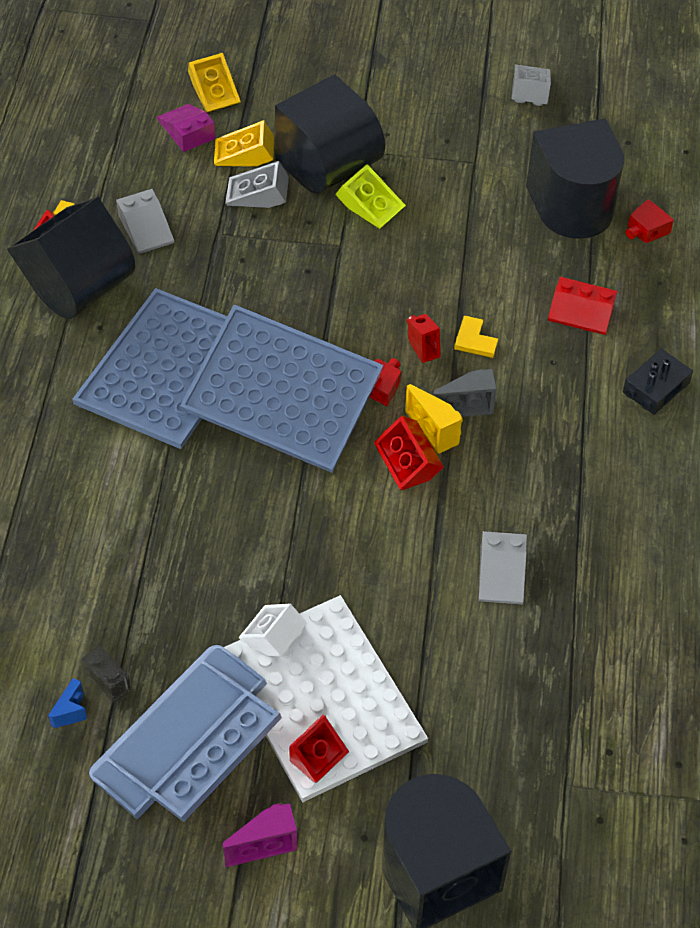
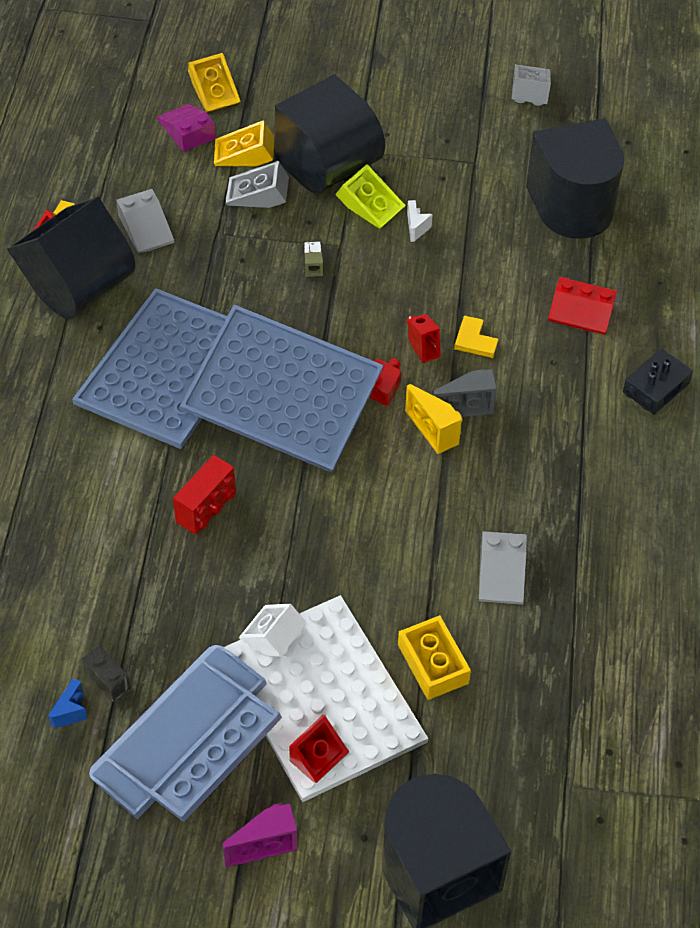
red slope [374,415,444,490] -> none
red torso [626,199,674,243] -> none
none -> red brick [173,455,236,535]
none -> olive leg [305,242,323,277]
none -> yellow brick [398,616,471,700]
none -> white slope [407,200,432,242]

